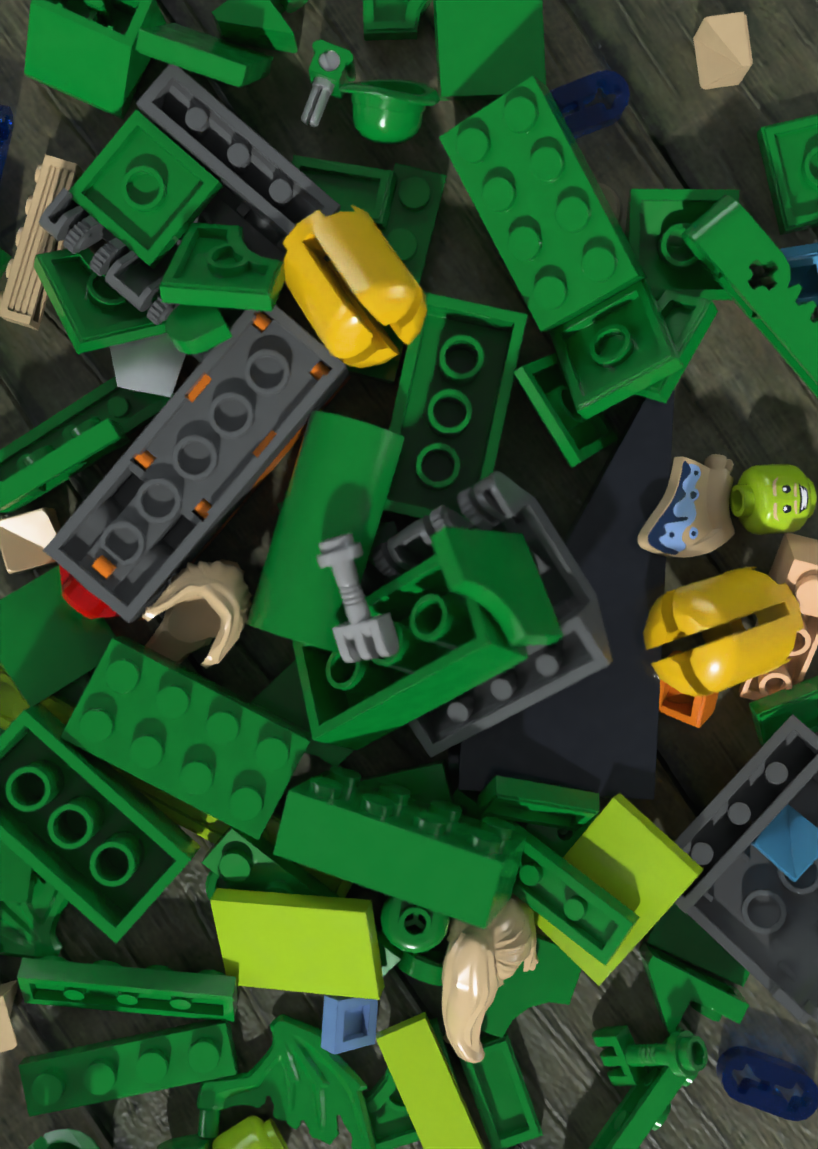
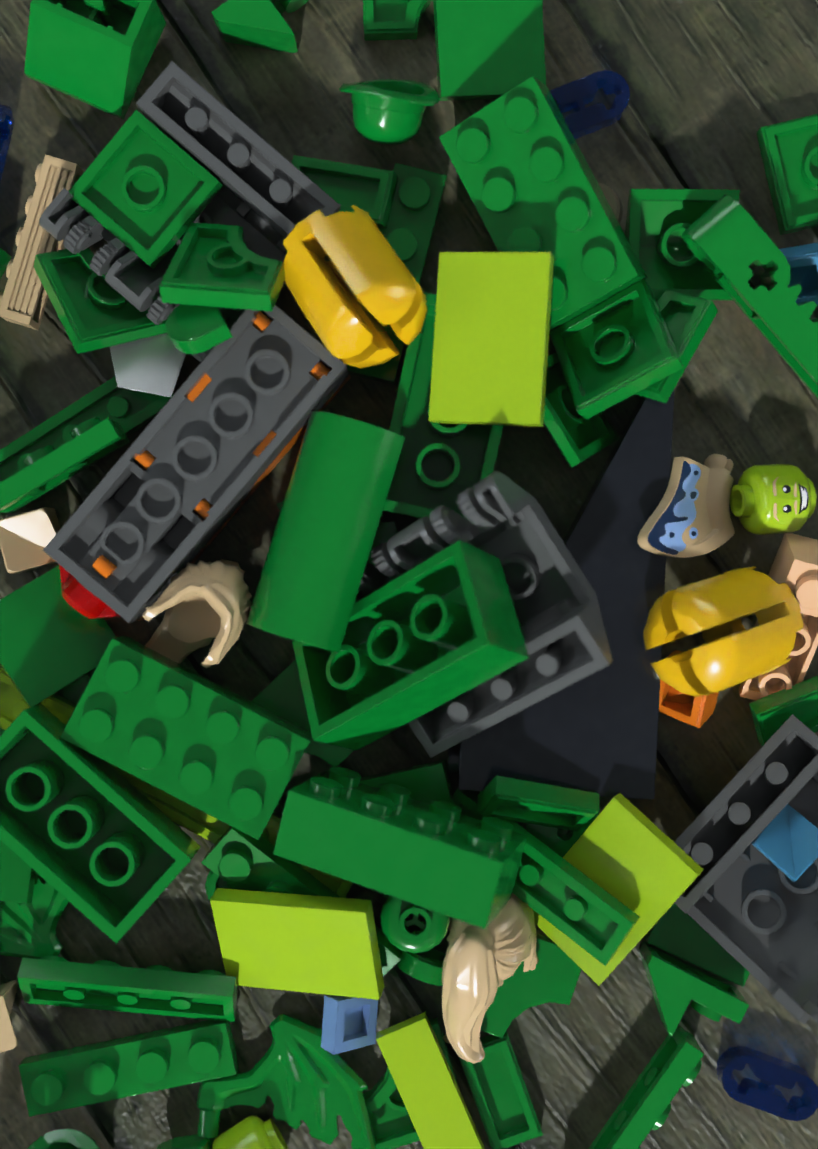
green tile [136,23,273,88] -> none
piece [301,39,356,127] -> none
light grey hinge [316,533,399,663] -> none
green tile [430,527,564,645] -> none
green hinge [592,1025,708,1086] -> none
tan slope [693,11,753,90] -> none
none -> lime tile [429,252,554,427]

